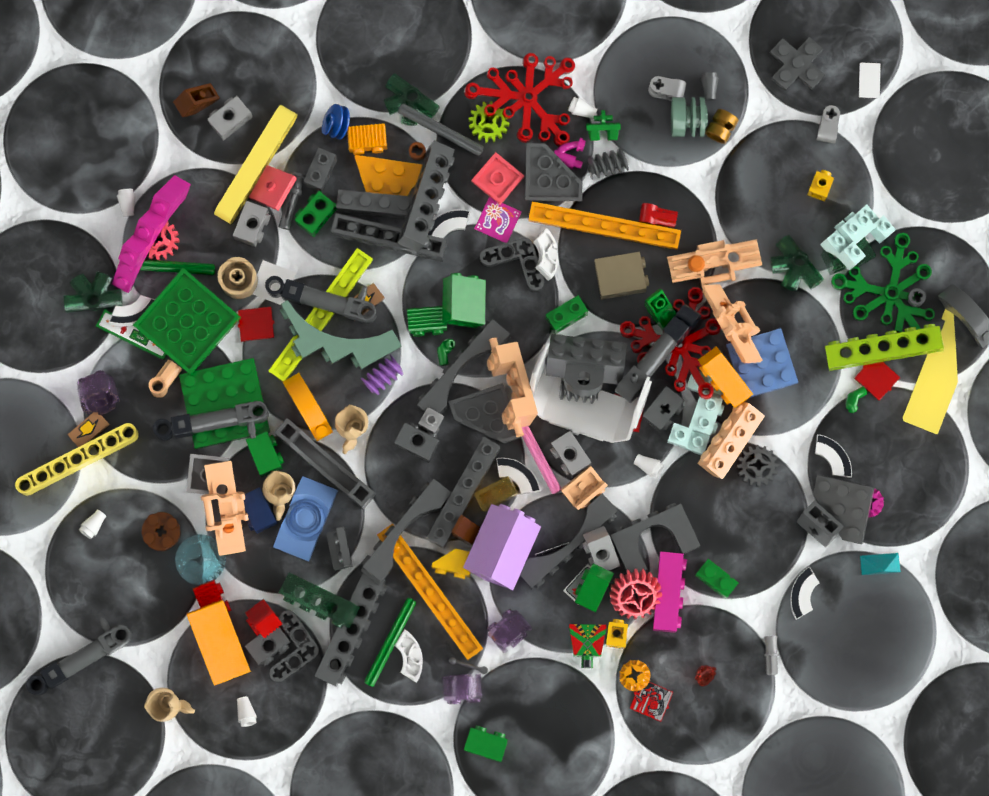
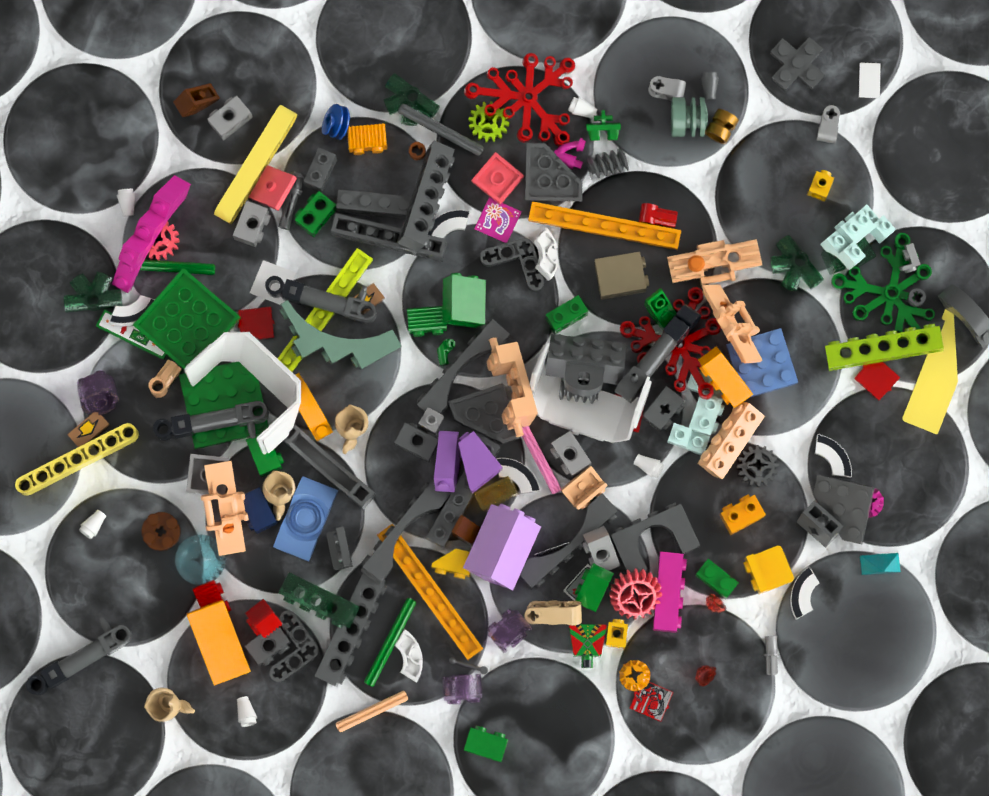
tan brick [218,257,258,299] -> none
light orange wing [355,155,422,196] -> none
medium lavender piece [361,355,404,395] -> none
green arm [845,386,867,413] -> none
none -> white piece [184,332,301,454]
none -> light nougat axle [336,691,408,732]
none -> medium lavender slope [434,431,461,492]
none -> medium lavender slope [458,431,503,494]
none -> tan piece [524,600,582,625]
none -> clear red animal [706,594,726,613]
none -> light orange brick [720,494,766,535]
none -> yellow bracket [743,546,794,595]
none -> light grey bracket [899,243,920,273]

